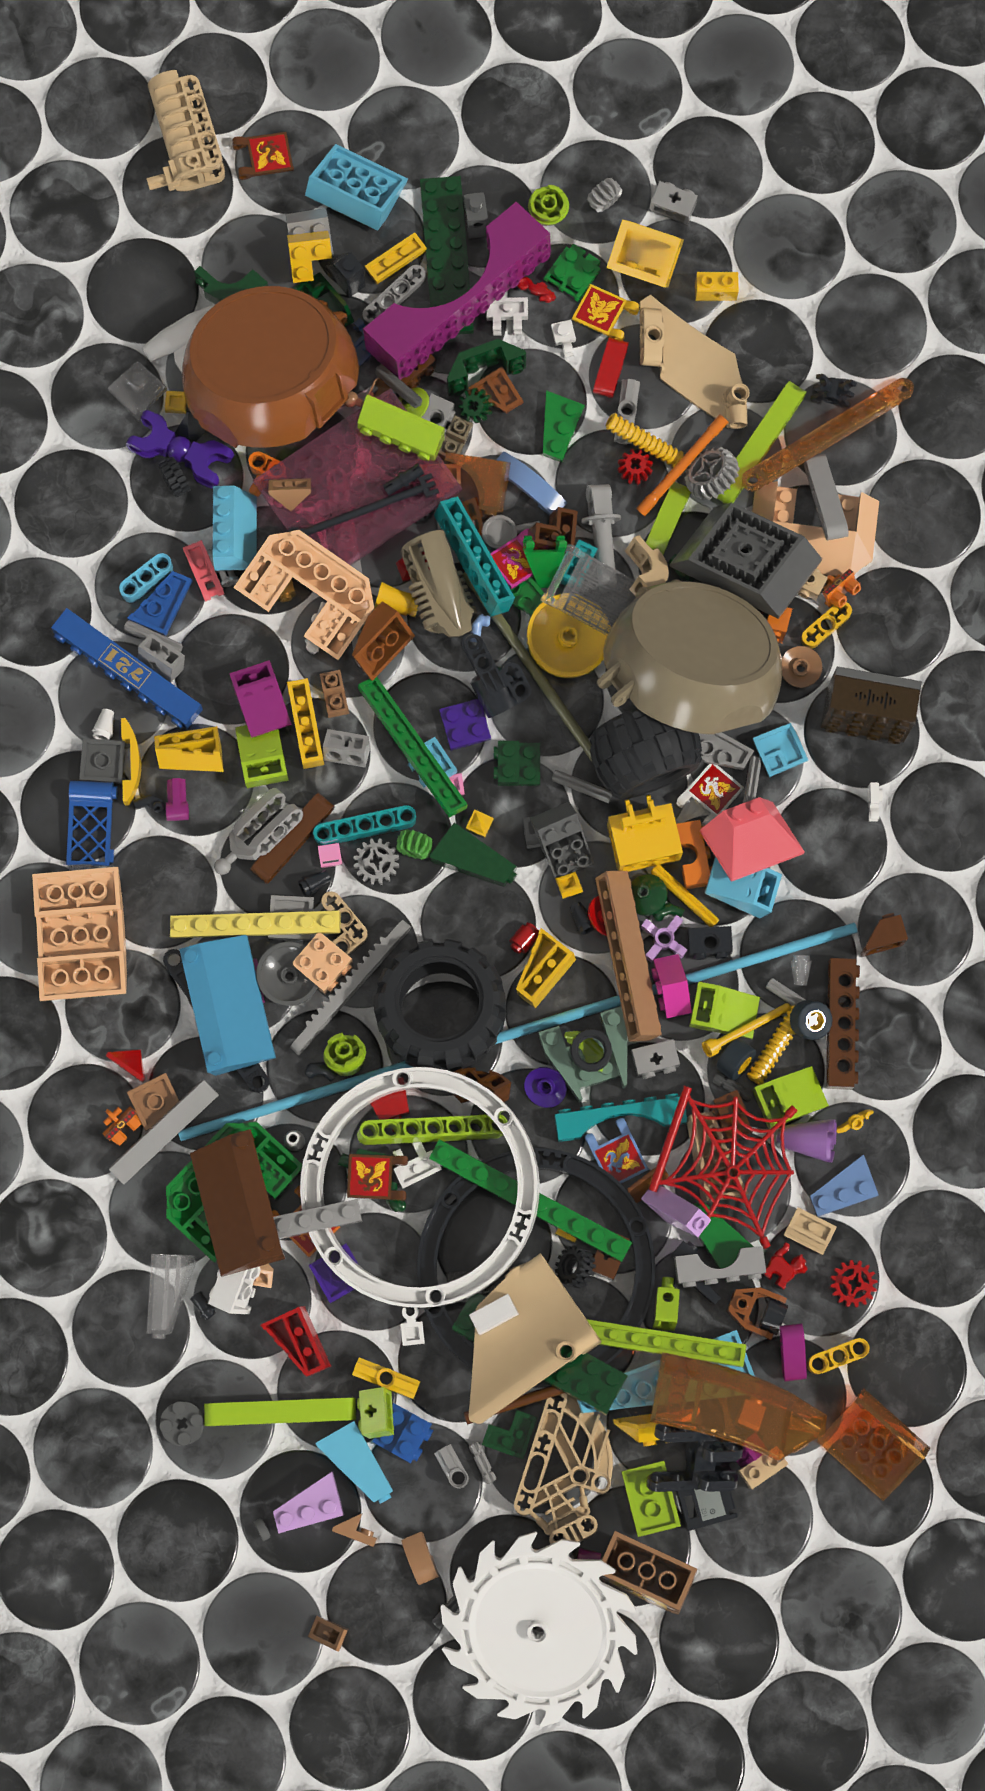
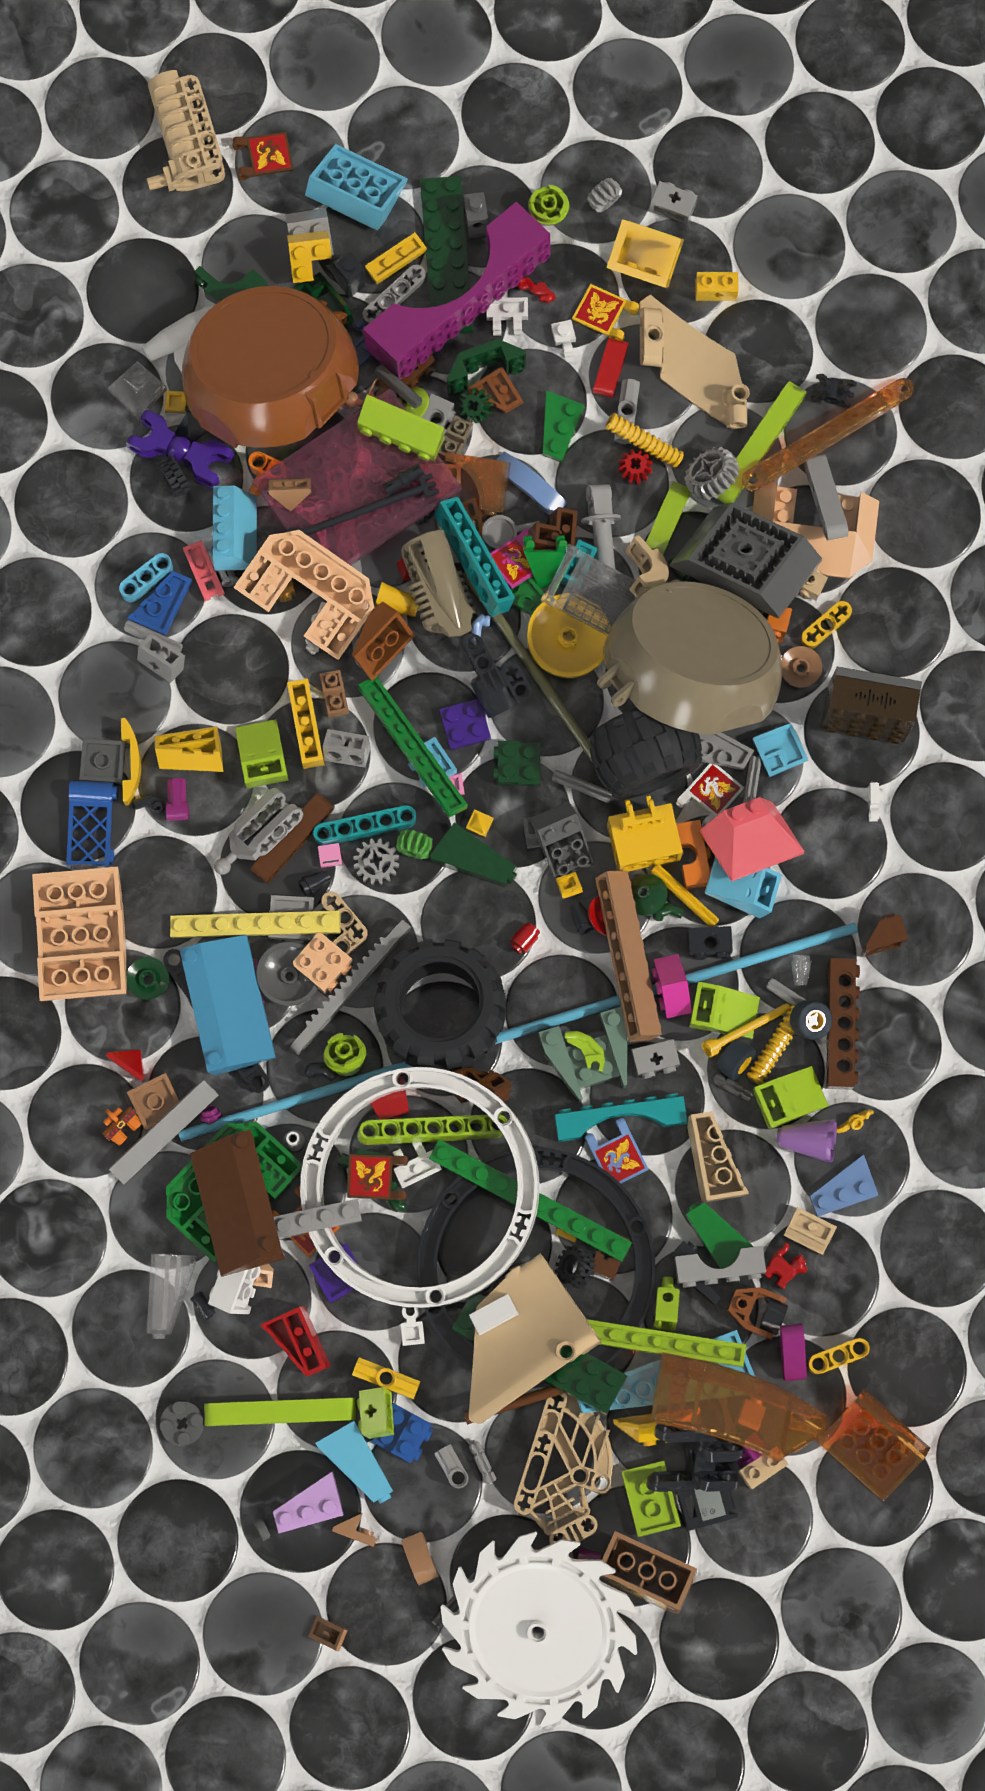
blue brick [51,608,203,729] -> none
white cone [92,709,114,740] -> none
magenta slope [229,660,292,738] -> none
dark green plate [482,1410,537,1459] -> none
yellow wedge [516,928,576,1008] -> none
dark purple dish [524,1067,567,1108] -> none
green plate [543,244,601,302] -> none
black tyre [571,1029,612,1072] -> none
dark orange slope [627,1167,669,1203] -> none
orange piece [636,414,729,516] -> none
lavender pin [641,915,687,963] -> none
lavender slope [641,1185,711,1237] -> none
red animal [648,1086,798,1249] -> none
reddish brown brick [709,1090,753,1144] -> none
orange hips [823,569,861,608] -> none
red gear [829,1260,878,1308] -> none
none -> dark green dish [126,957,169,1000]
none -> magenta plate [199,1105,221,1124]

